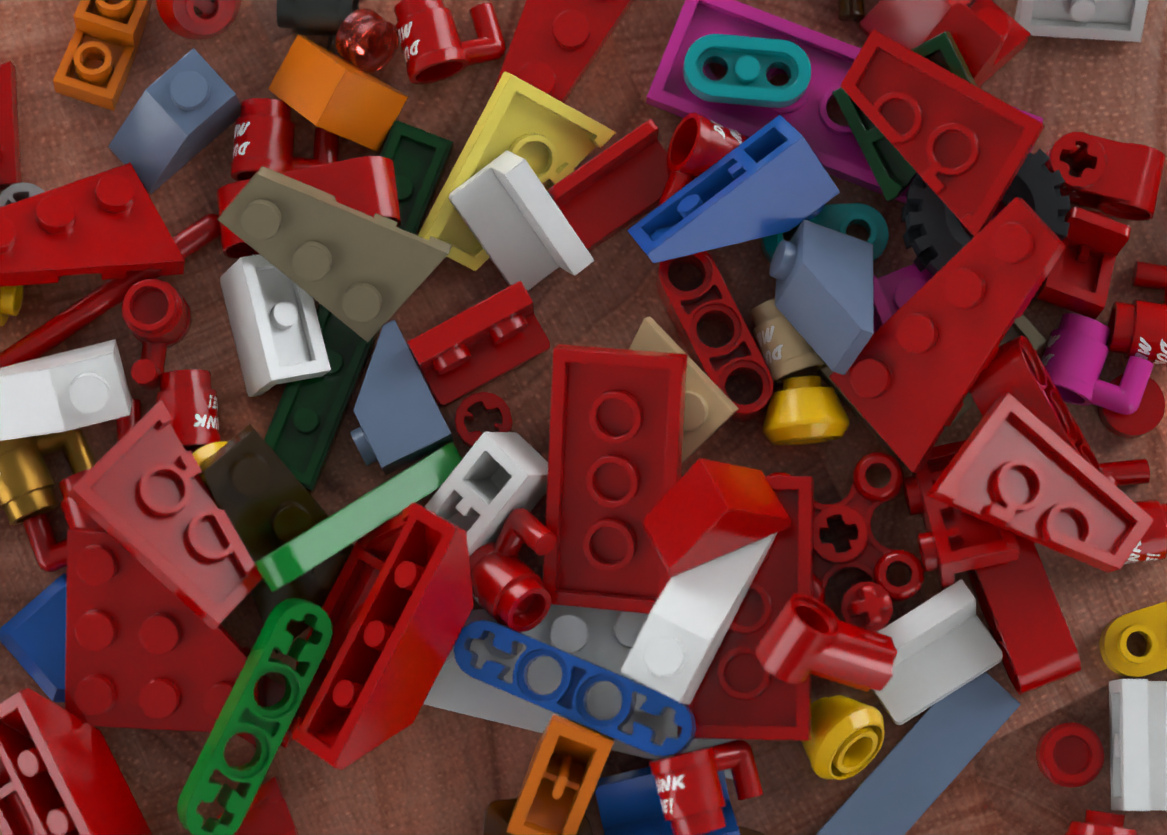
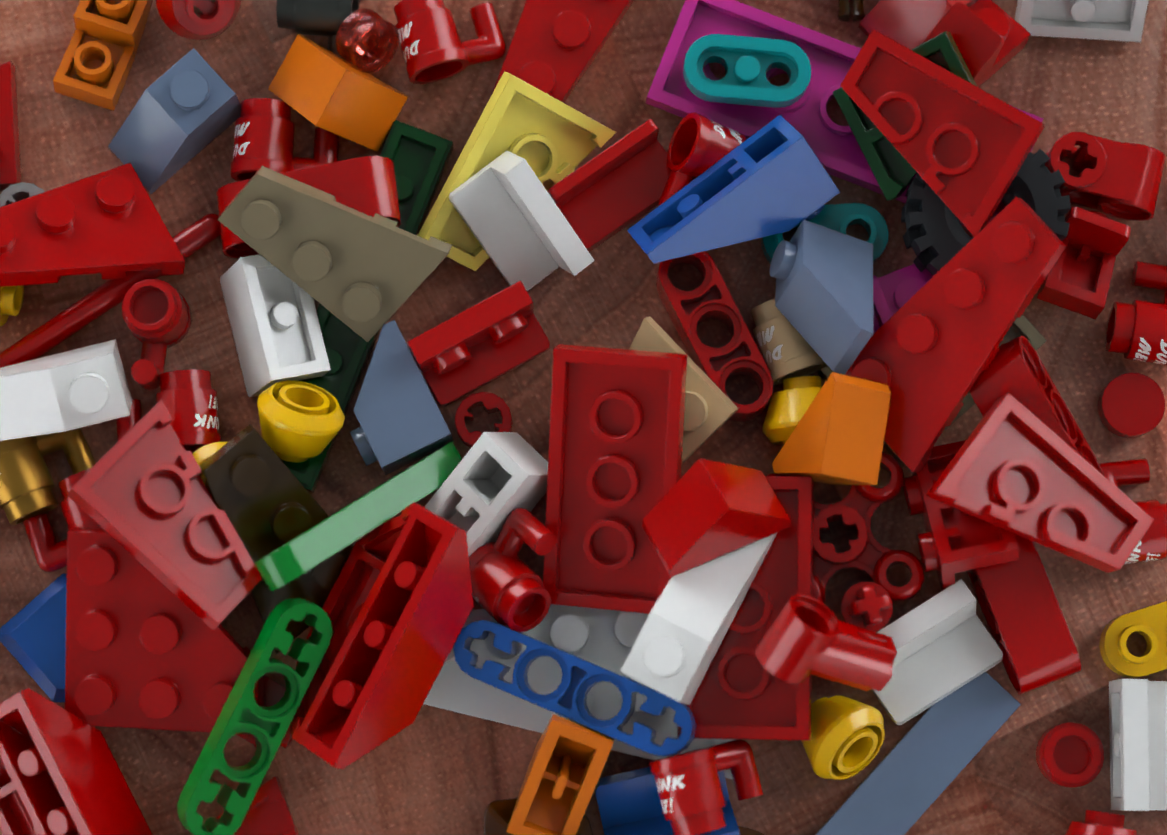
dark pink piece [1041,313,1154,415] -> none
none -> yellow cone [257,380,345,463]
none -> orange slope [772,372,891,485]

